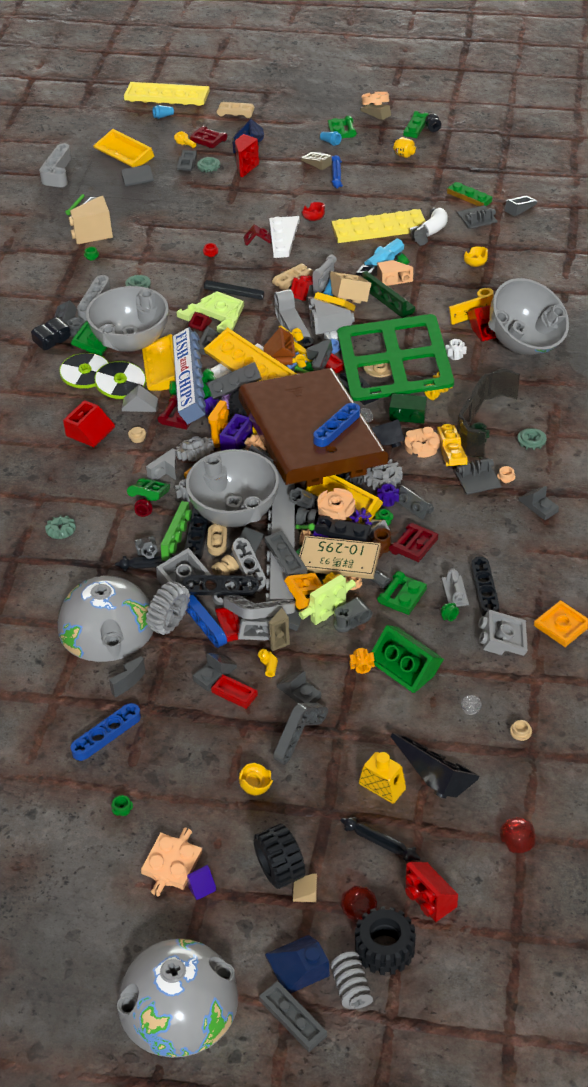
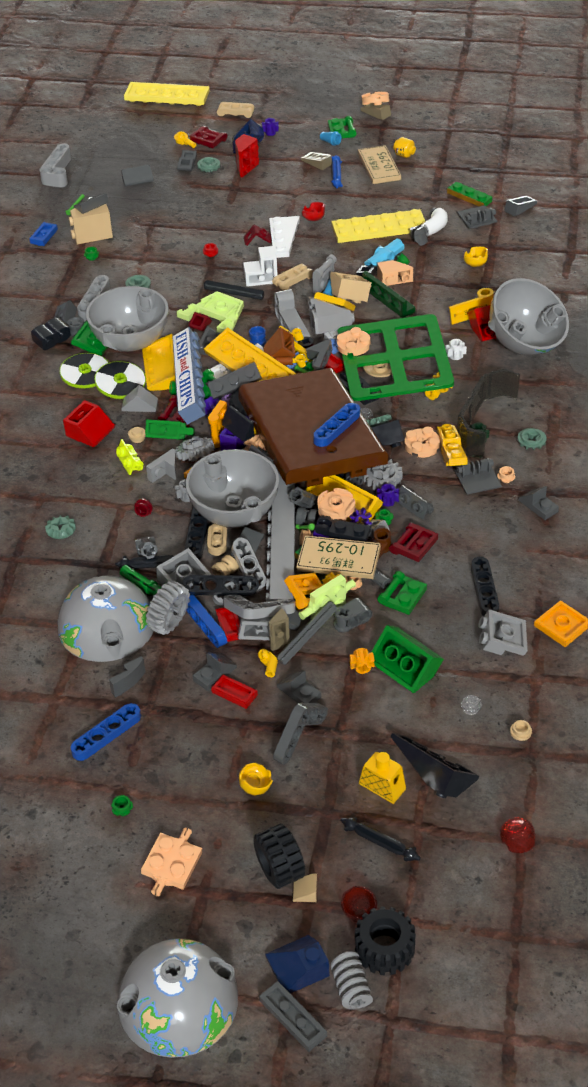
yellow slope [94,129,154,167] -> none
green plate [127,478,170,501] -> none
dark azure cone [153,105,174,119] -> none
bright green plate [161,501,192,561] -> none
dark purple slope [187,865,216,900] -> none
dark grey plate [265,531,307,577] -> none
red bracket [291,275,313,301] -> none
dark green brick [389,394,427,424] -> none
green plate [404,111,429,138] -> none
red slope [405,862,458,922] -> none
black wheel [425,114,441,132] -> none
green plate [441,603,459,622] -> none
light grey hinge [442,568,469,607] -> none
none -> blue plate [29,222,58,246]
none -> dark grey slope [74,193,108,214]
none -> neon yellow hinge [116,439,144,475]
none -> green pin [120,565,161,596]
none -> green hinge [145,420,195,440]
none -> black slope [222,405,254,442]
none -> white brick [243,246,277,287]
none -> blue wheel [249,326,266,347]
none -> dark purple gear [262,118,279,136]
none -> dark grey axle [277,601,337,665]
none -> light nougat plate [337,327,371,356]
none -> tan tile [358,145,401,184]
none -> sand green gear [366,414,392,428]

